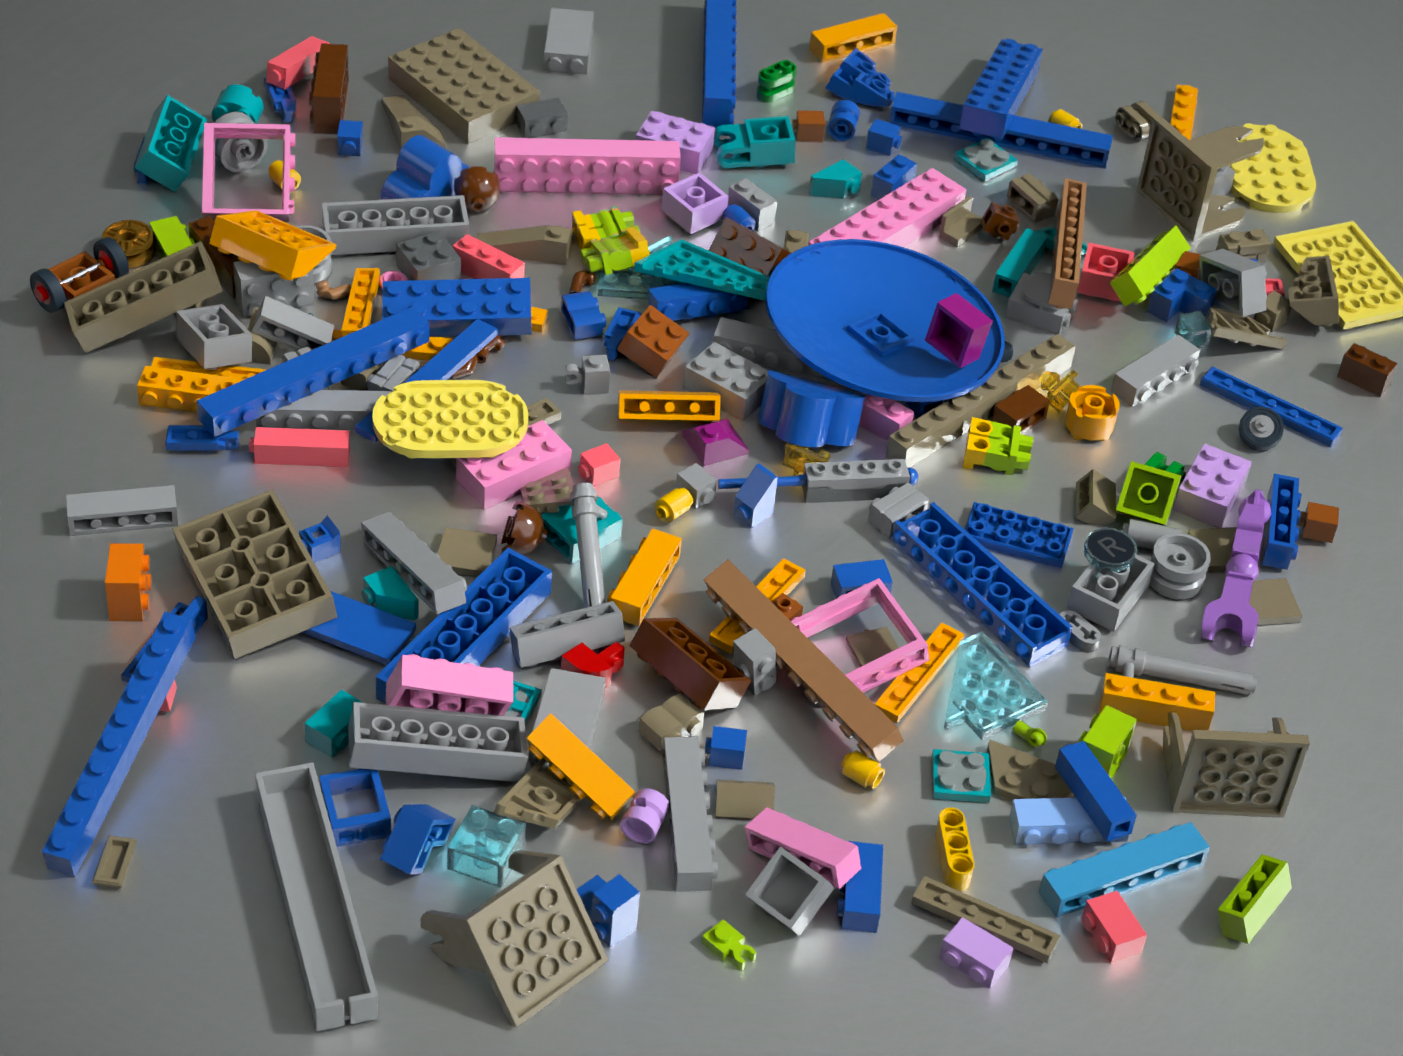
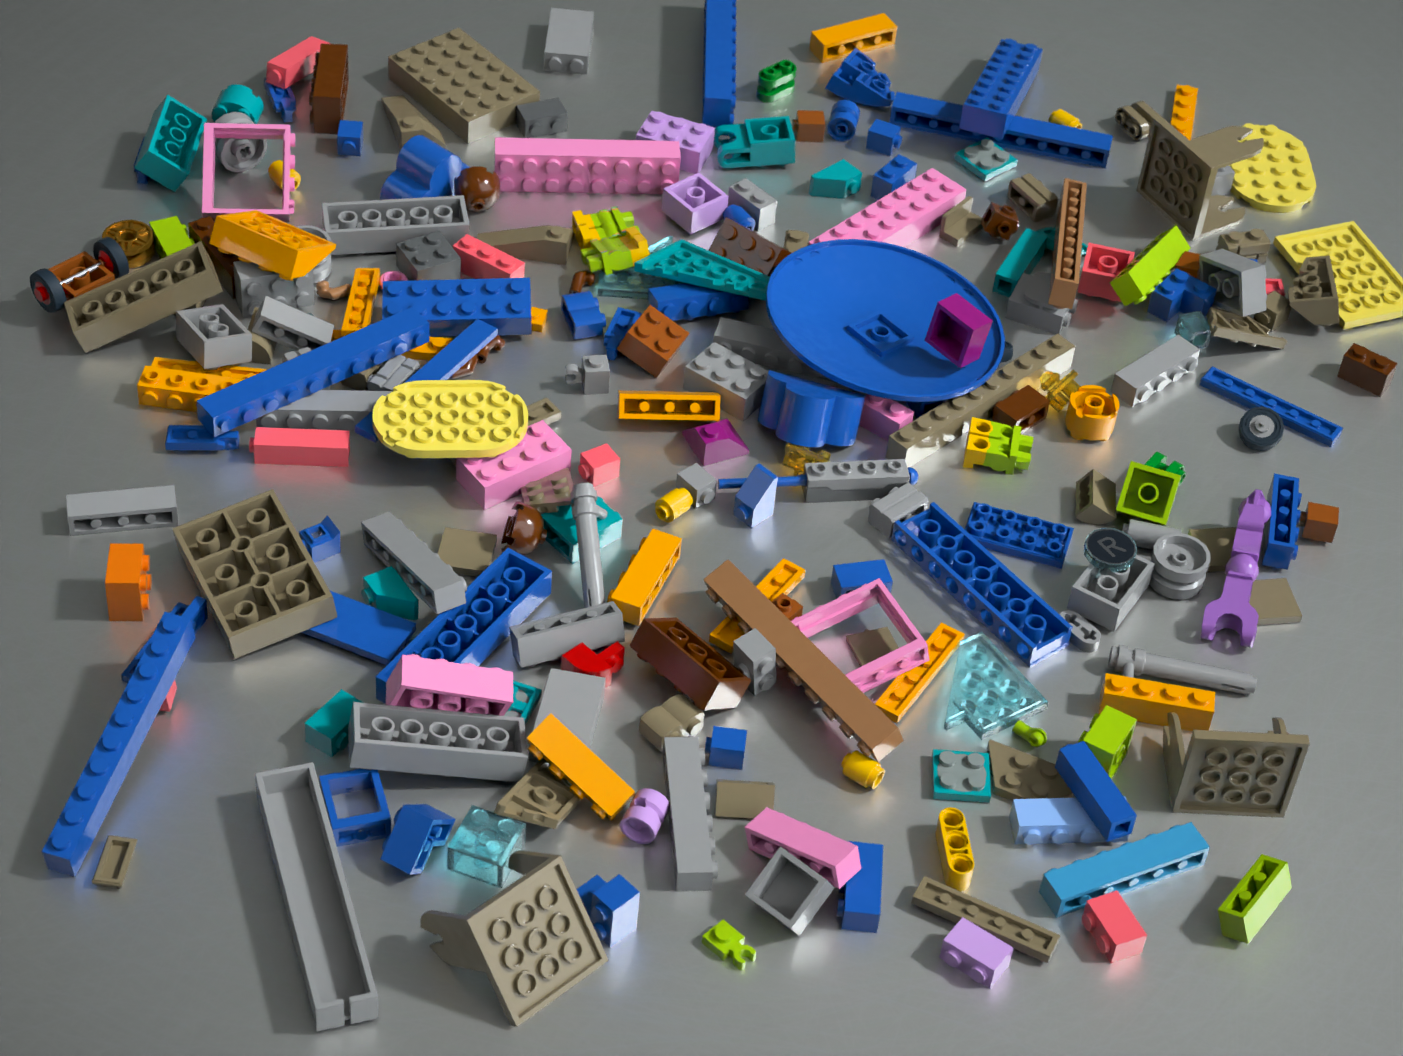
lavender brick [1173,444,1252,528] -> none

